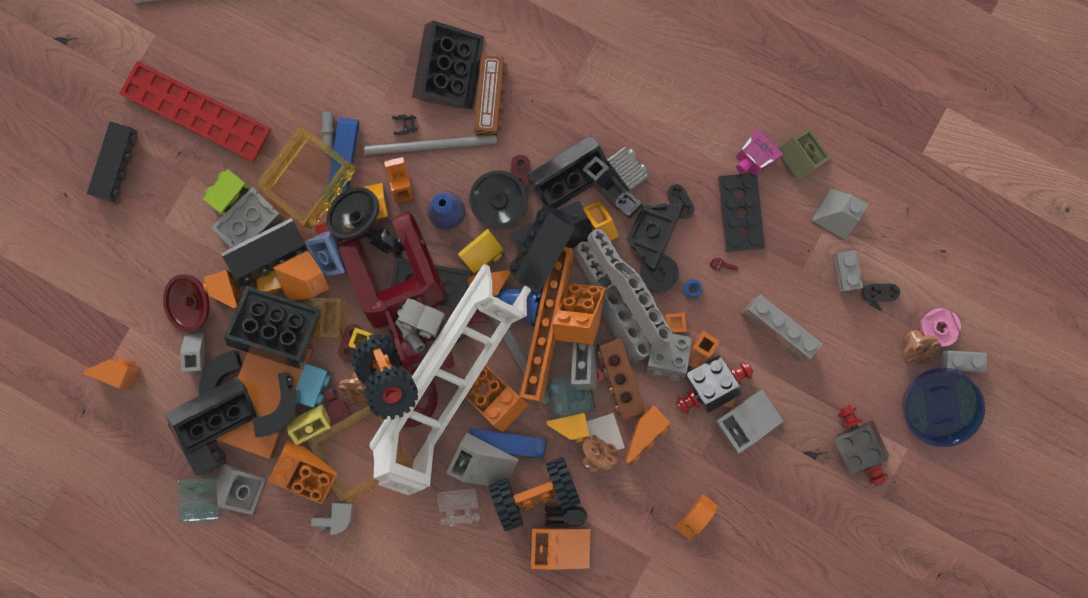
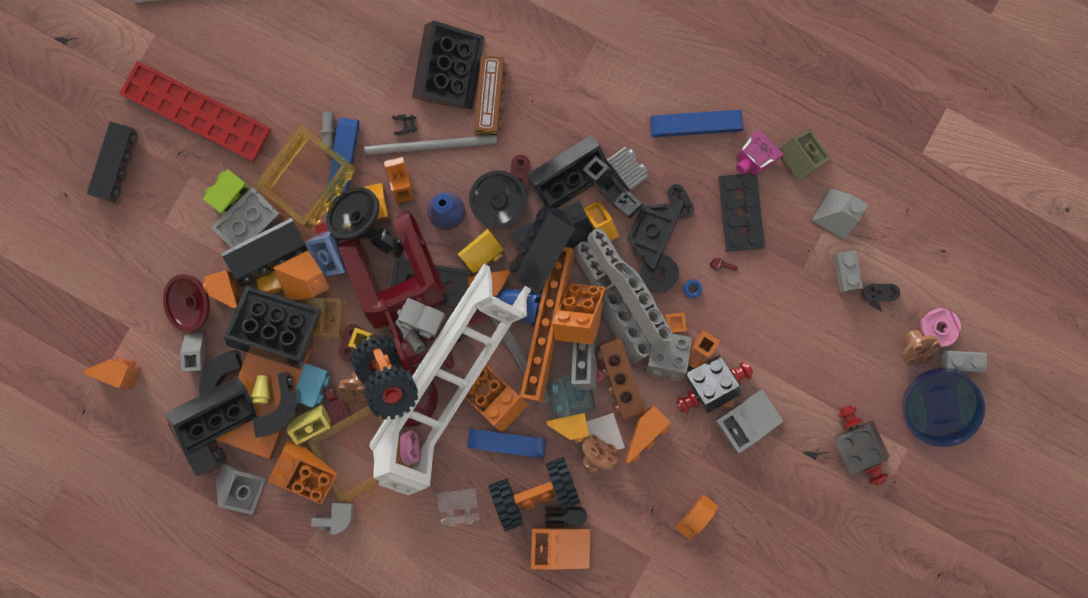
clear light blue slope [177,476,221,521] -> none
light grey slope [446,433,519,486] -> none
light grey arch [741,294,823,361] -> none
none -> light yellow cone [251,375,270,405]
none -> bright pink beam [400,430,420,466]
none -> blue beam [650,110,744,137]

